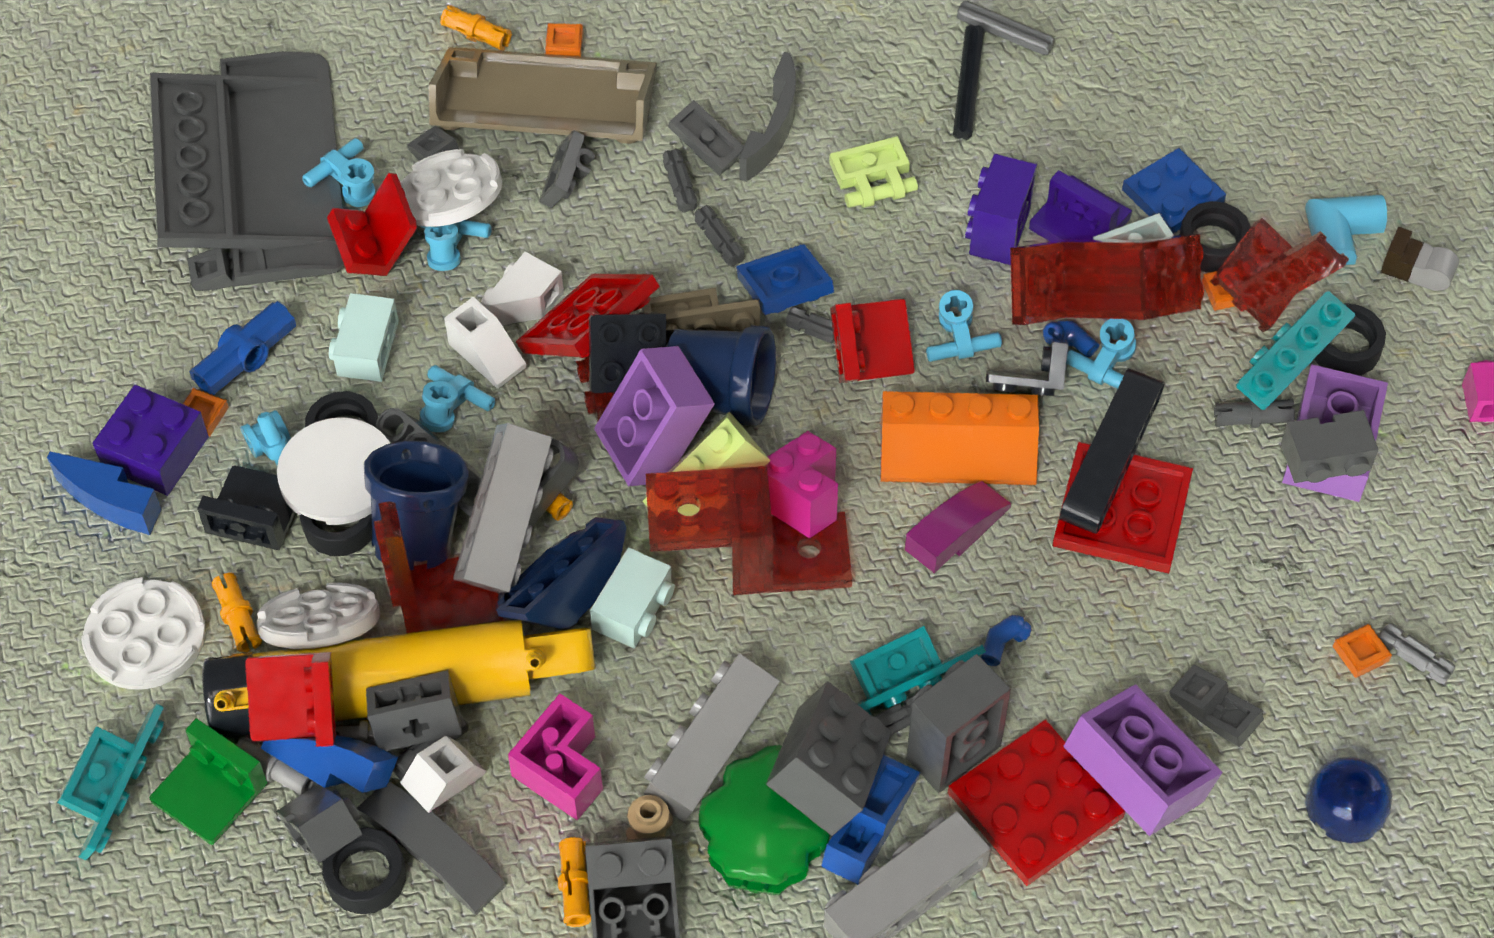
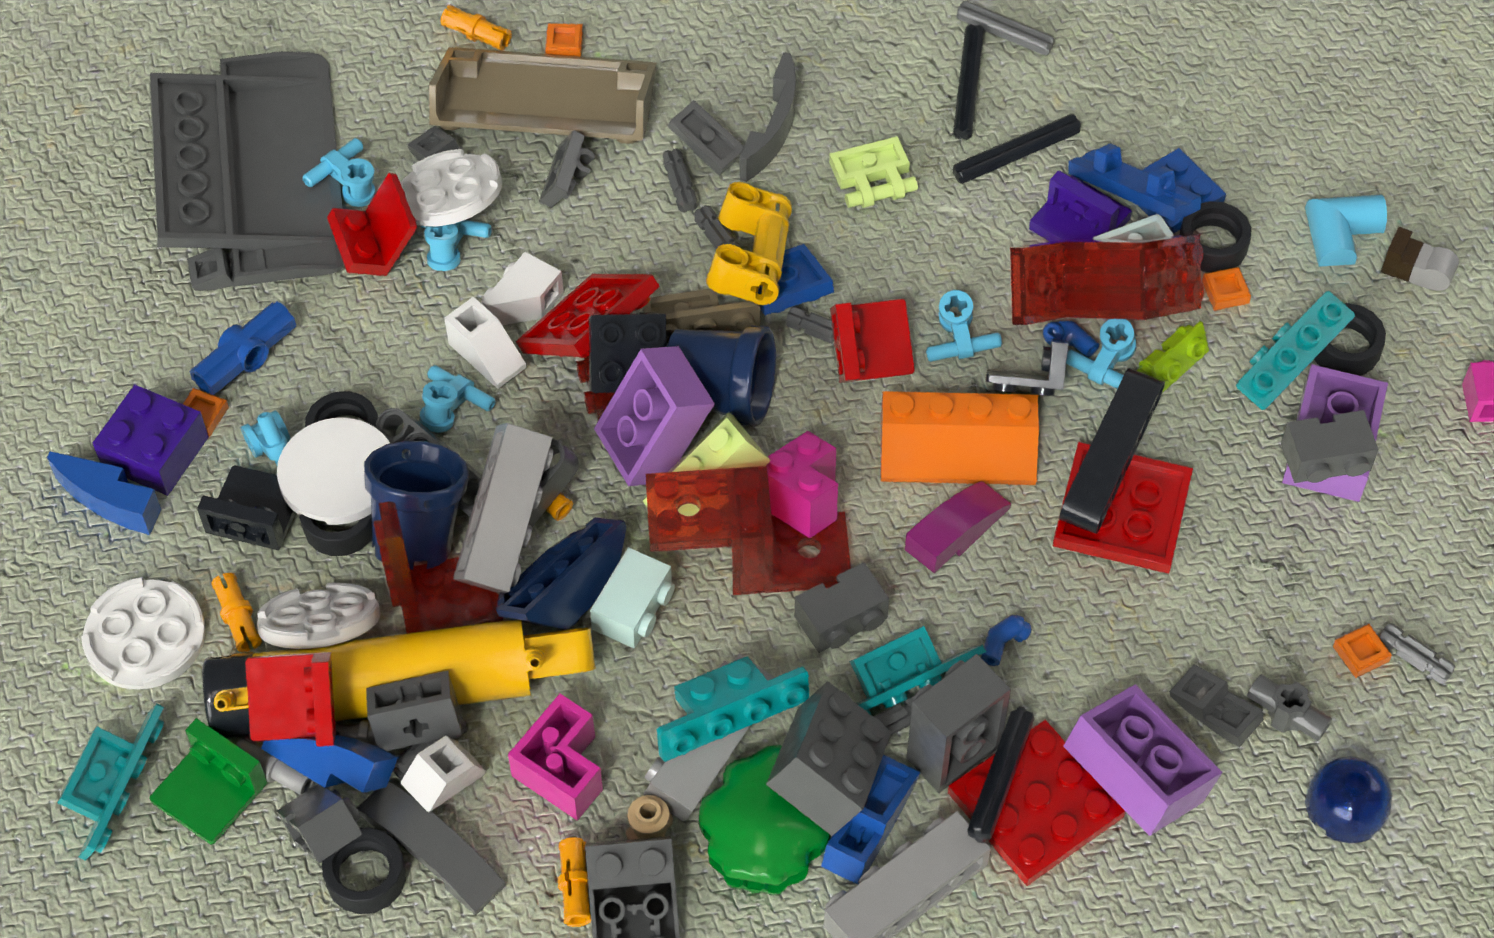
light aqua brick [329,293,399,382] -> none
dark purple brick [965,154,1037,266] -> none
clear red bracket [1210,218,1349,332] -> none
dark grey pin [1214,398,1295,428] -> none
none -> teal bracket [657,656,809,762]
none -> yellow piece [706,182,792,305]
none -> dark grey brick [794,562,889,653]
none -> black axle [952,114,1081,184]
none -> black axle [967,706,1035,843]
none -> blue hinge [1069,143,1201,222]
none -> lime hinge [1137,321,1209,393]
none -> dark grey axle [1247,674,1332,741]

